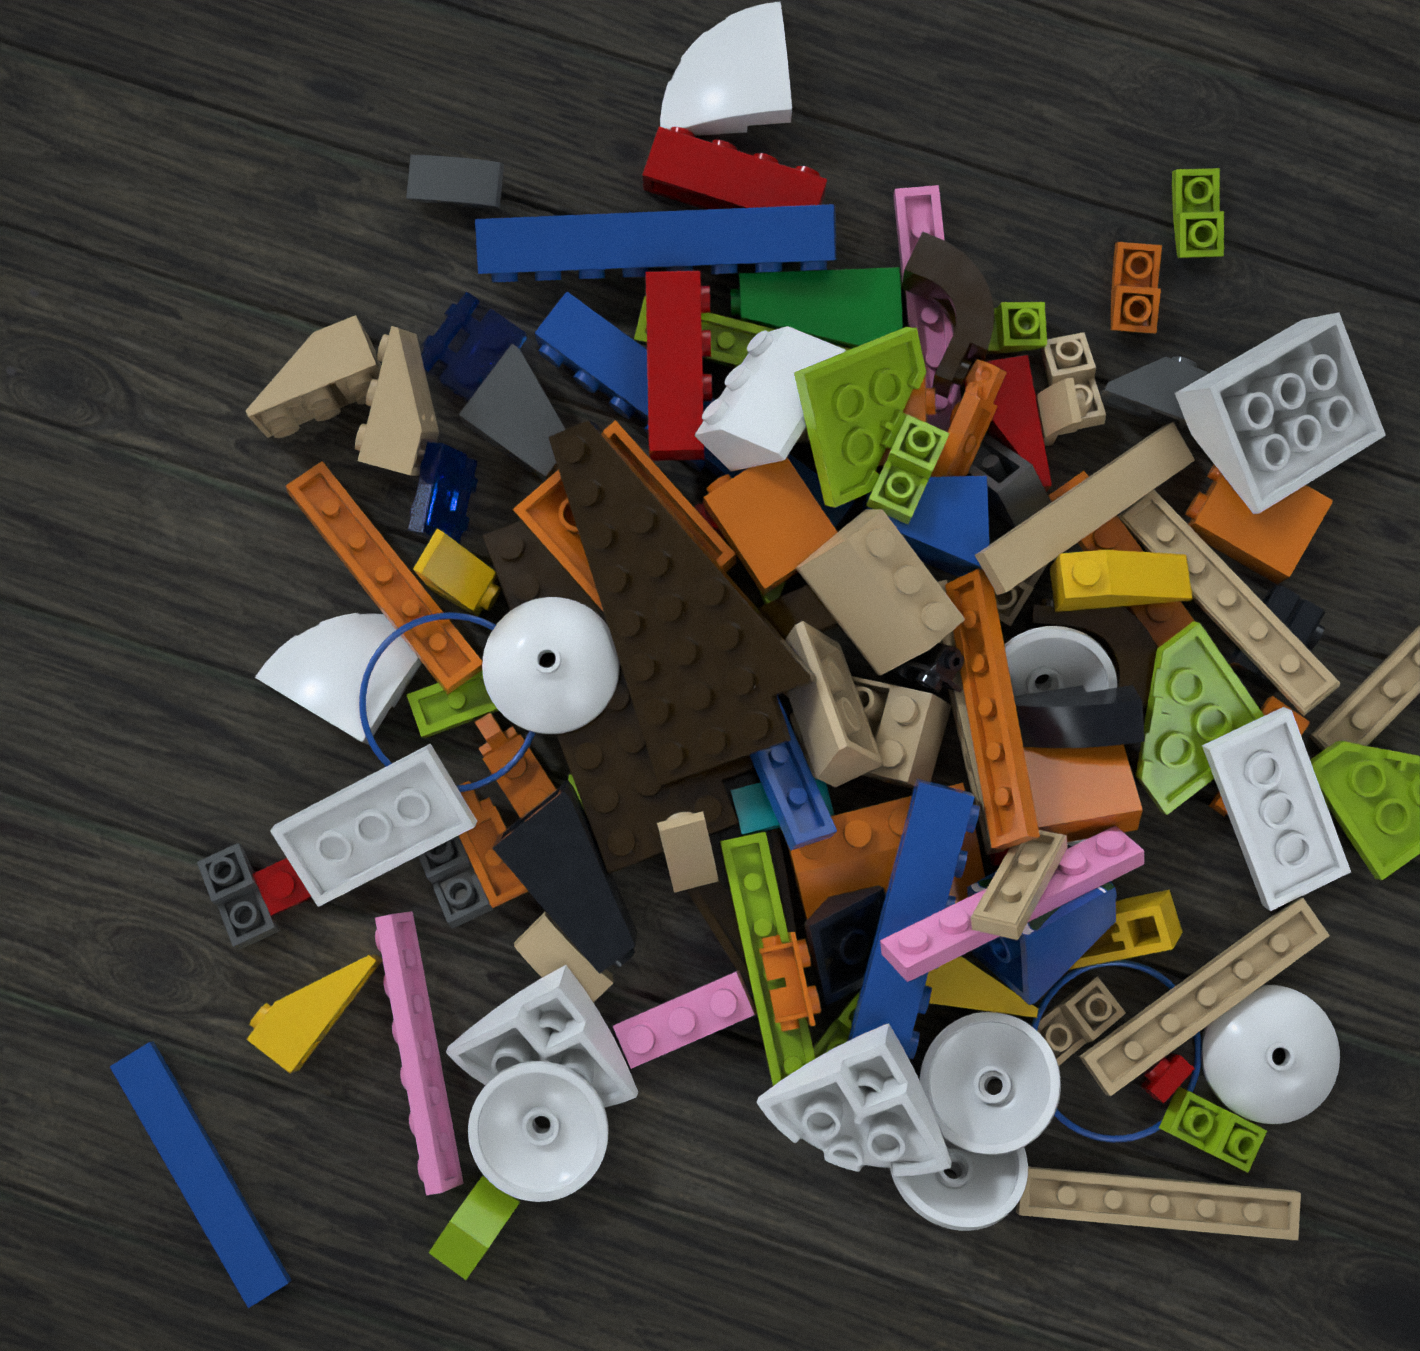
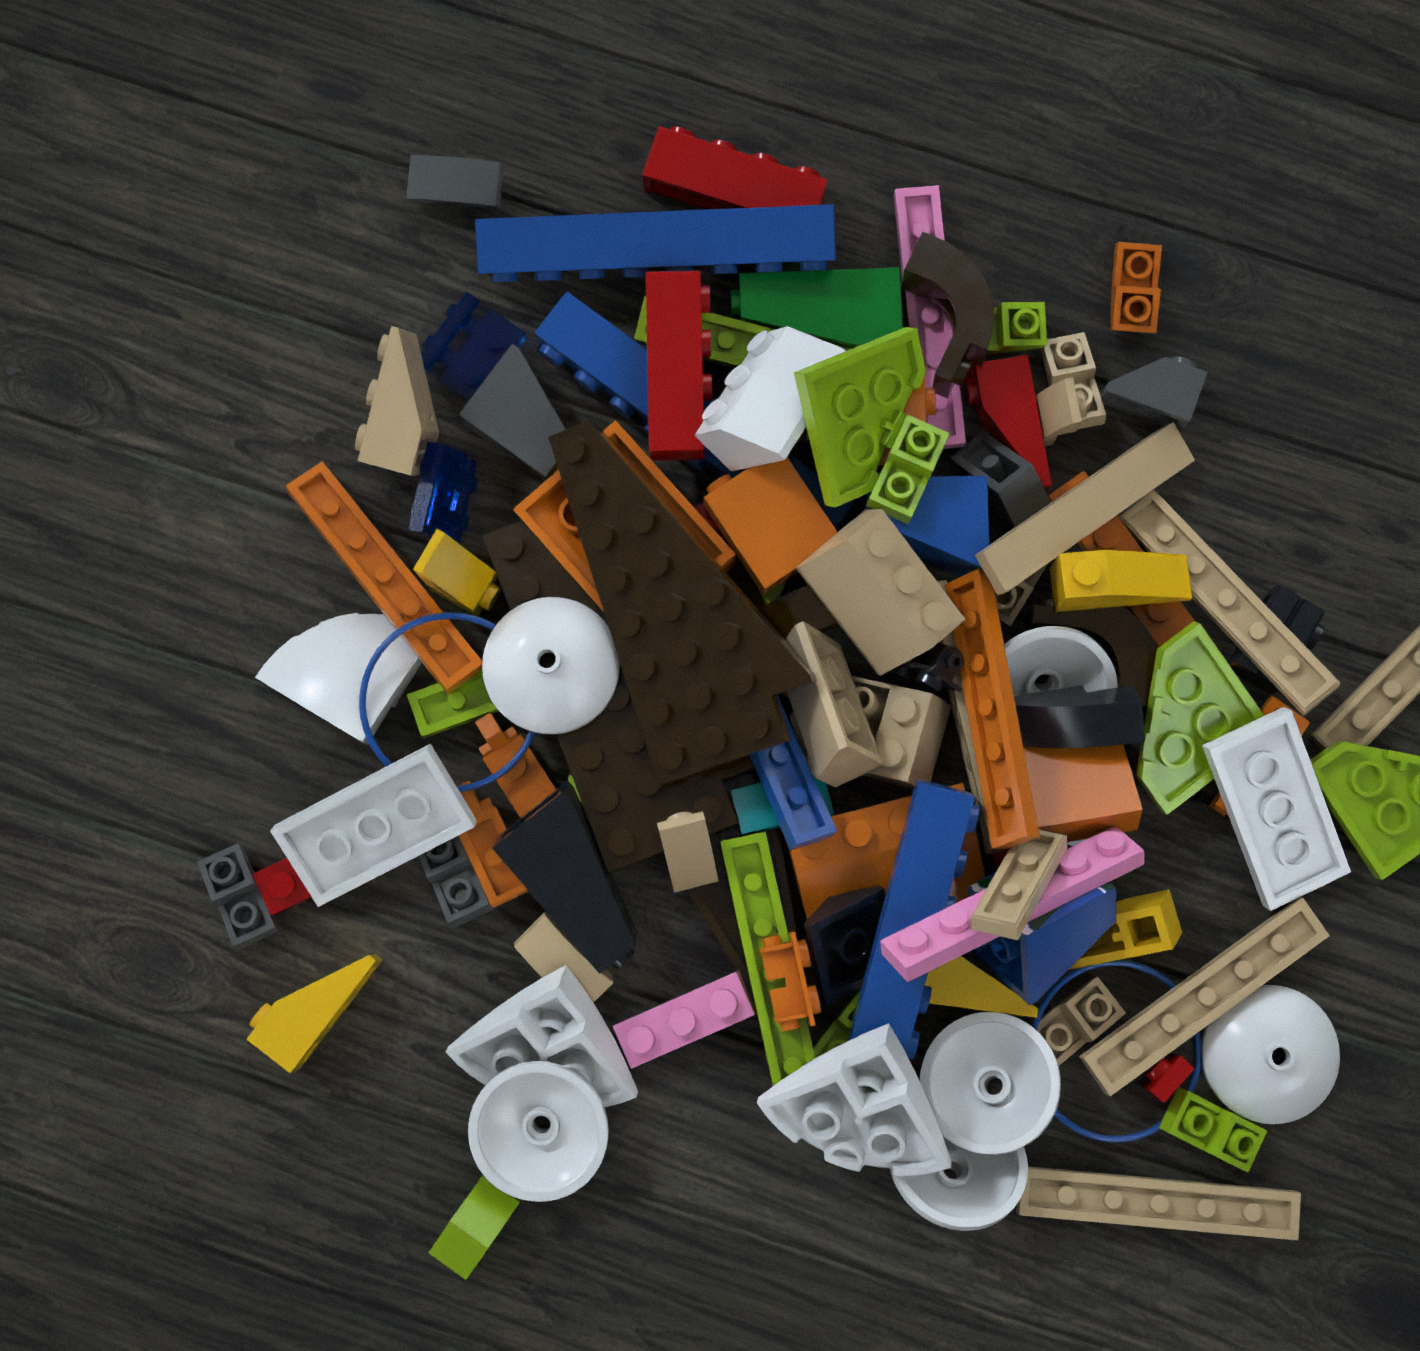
blue tile [110,1041,292,1308] -> none
tan slope [246,315,381,438] -> none
bright pink plate [375,911,464,1195] -> none
white brick [660,2,792,136] -> none
orange hinge [930,359,1007,477] -> none
lime slope [1172,168,1224,258] -> none
white slope [1175,313,1386,514] -> none
orange brick [1185,464,1333,584] -> none

